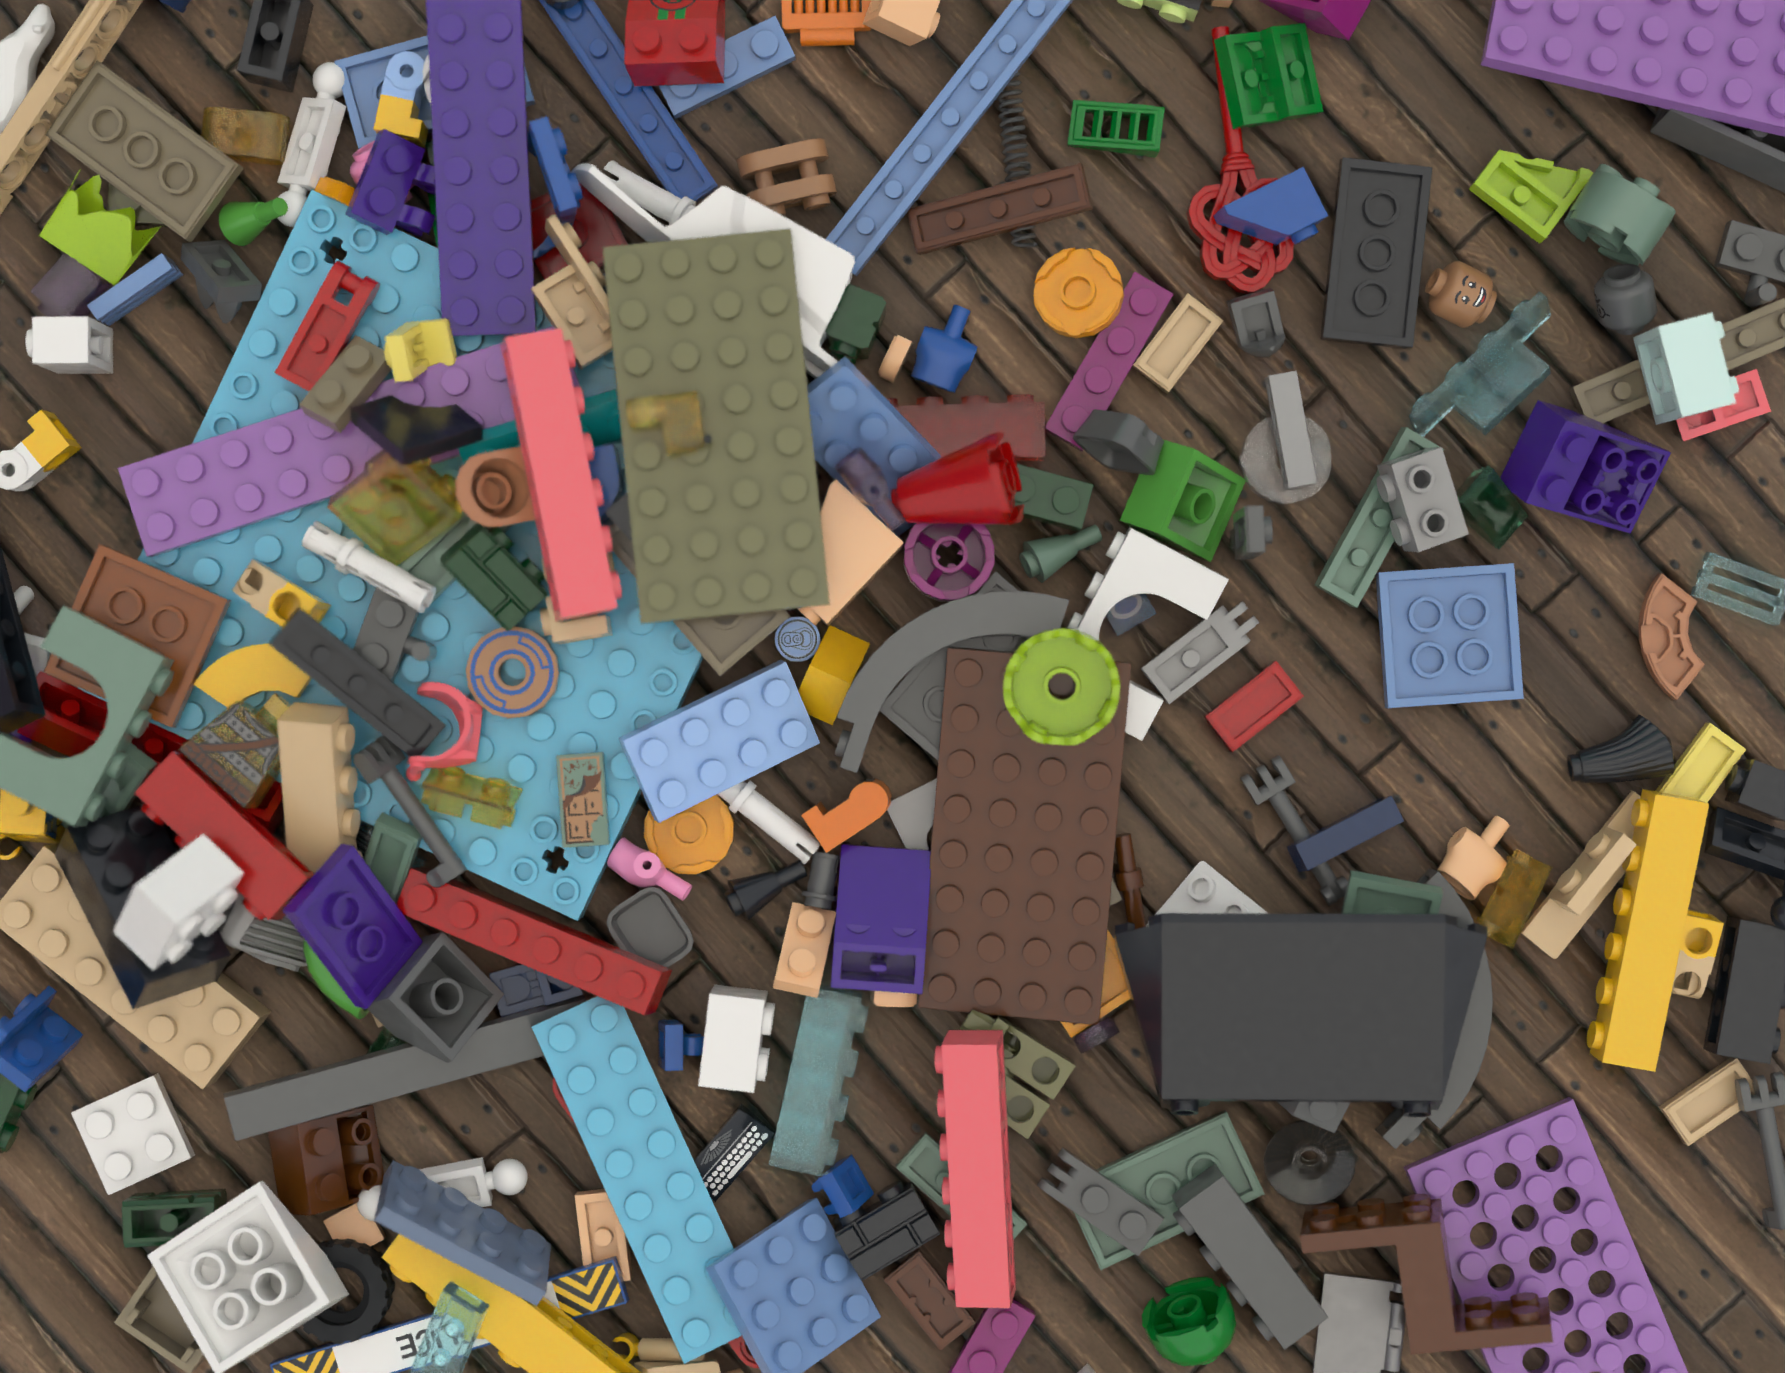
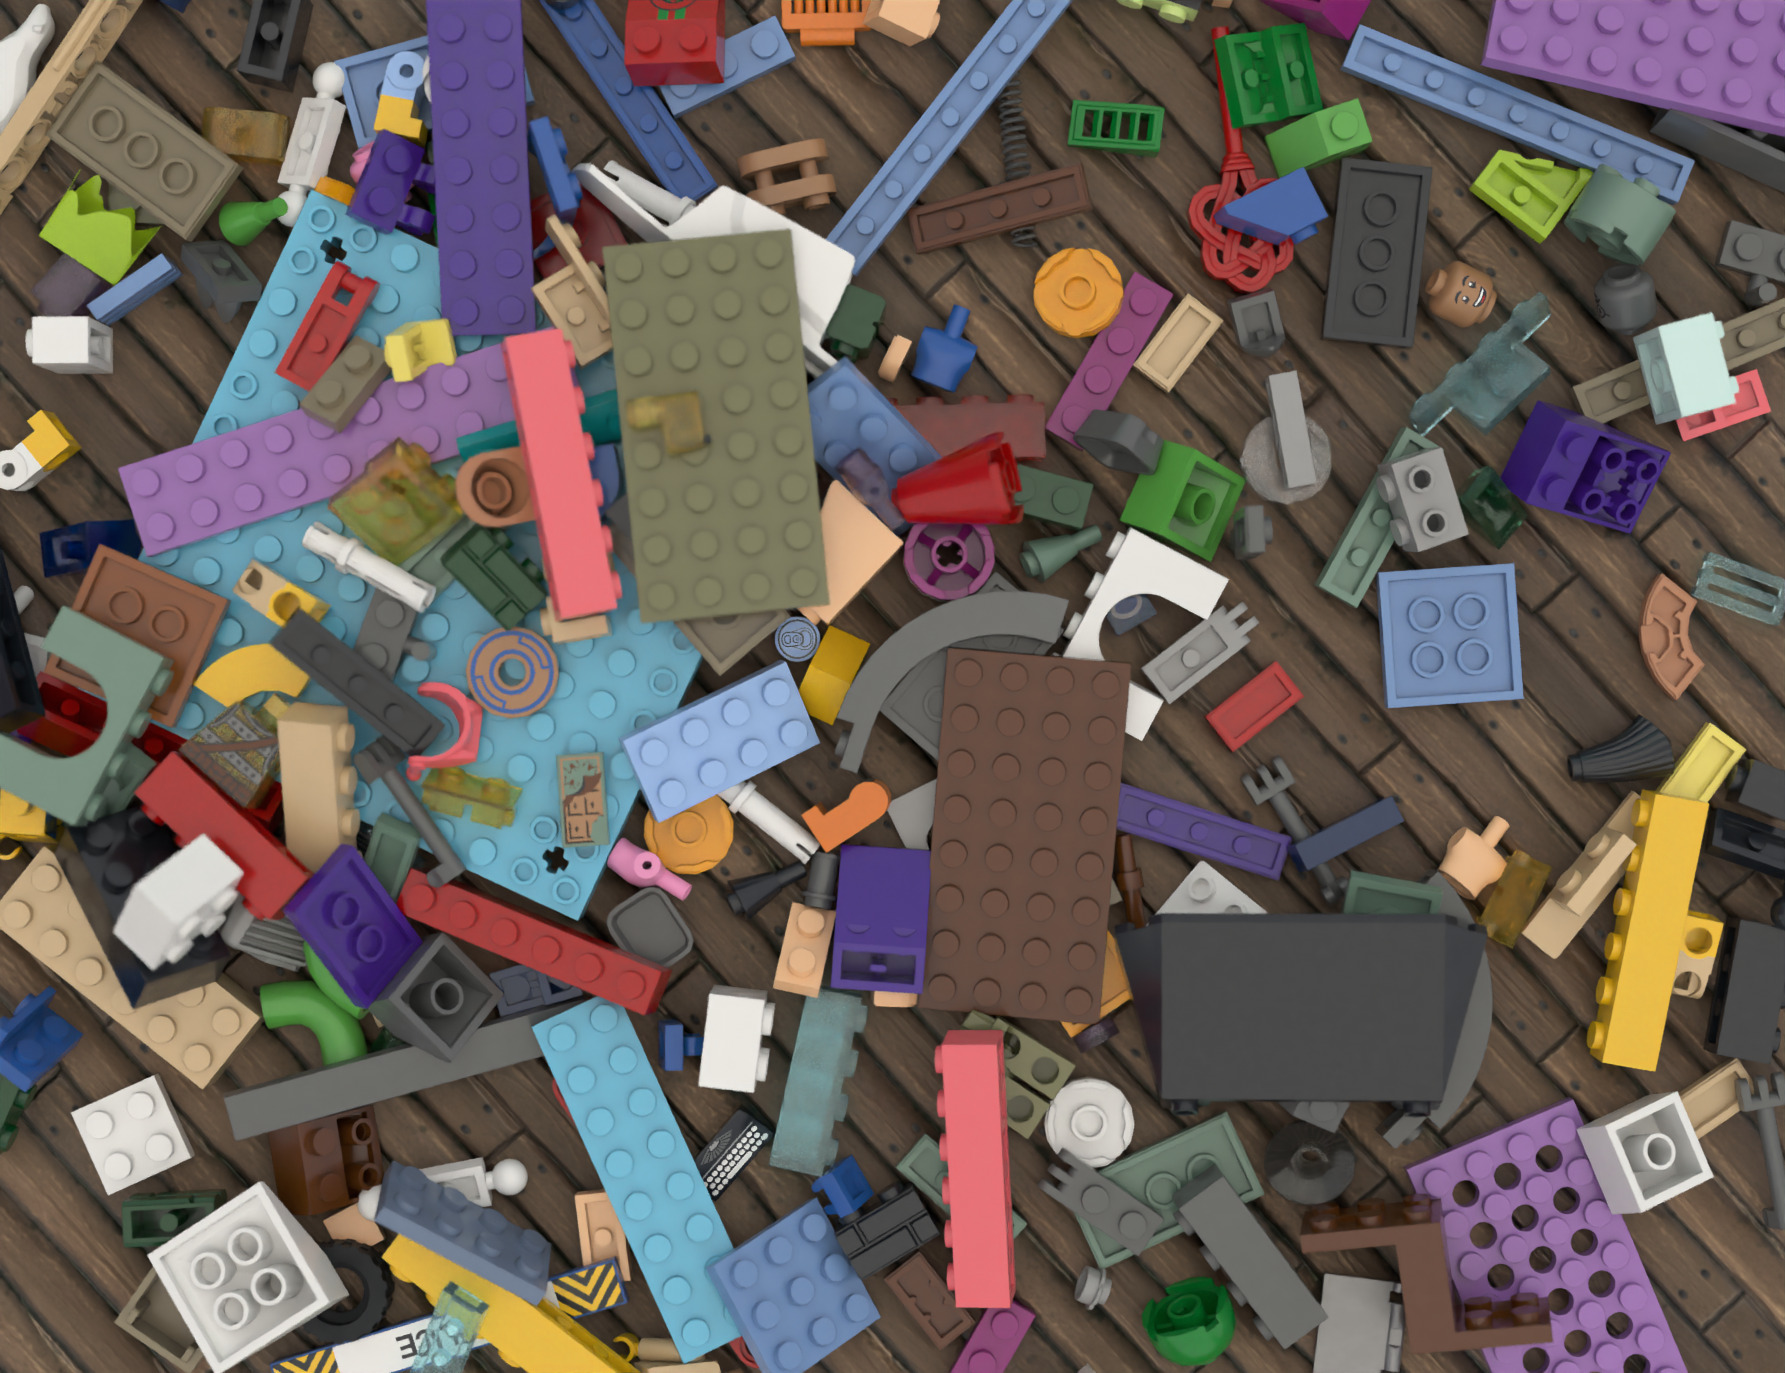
black tile [351,395,483,466] -> none
lime plate [1003,628,1120,745] -> none
none -> clear blue slope [39,520,140,578]
none -> bright green cylinder [260,980,368,1066]
none -> white tile [1043,1076,1135,1168]
none -> light grey plate [1074,1266,1112,1310]
none -> dark purple tile [1117,783,1292,881]
none -> bright green slope [1264,98,1373,179]
none -> medium blue plate [1340,24,1695,205]
none -> white brick [1576,1091,1714,1214]

